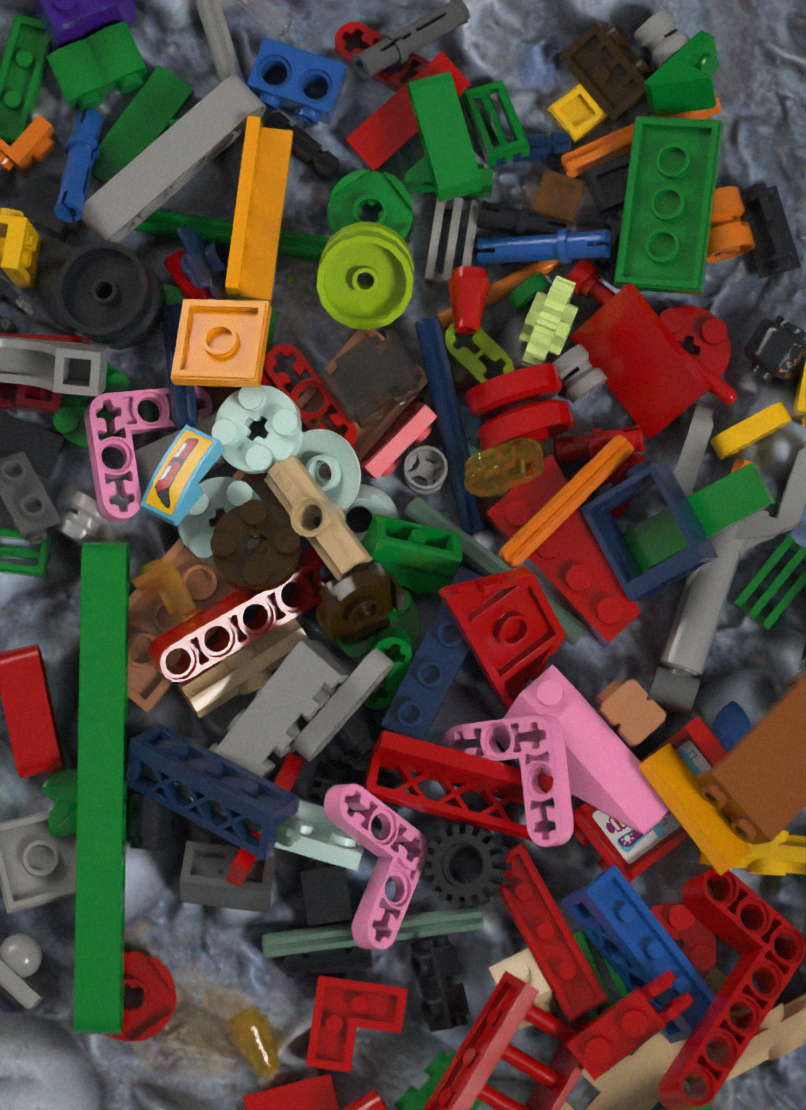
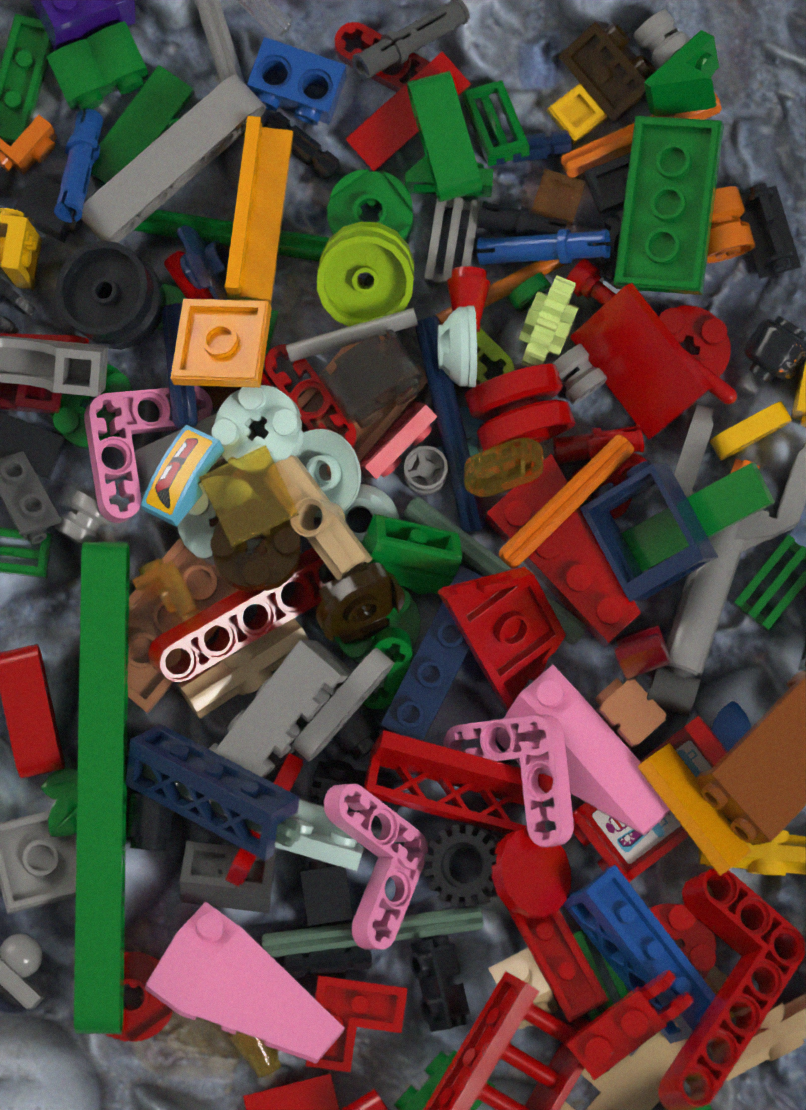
none -> bright pink wedge [145,902,344,1063]
none -> clear yellow piece [199,445,299,547]
none -> light grey bar [286,308,419,362]
none -> light aqua piece [438,306,477,387]
none -> red tile [492,827,571,919]
none -> dark red slope [614,623,671,679]

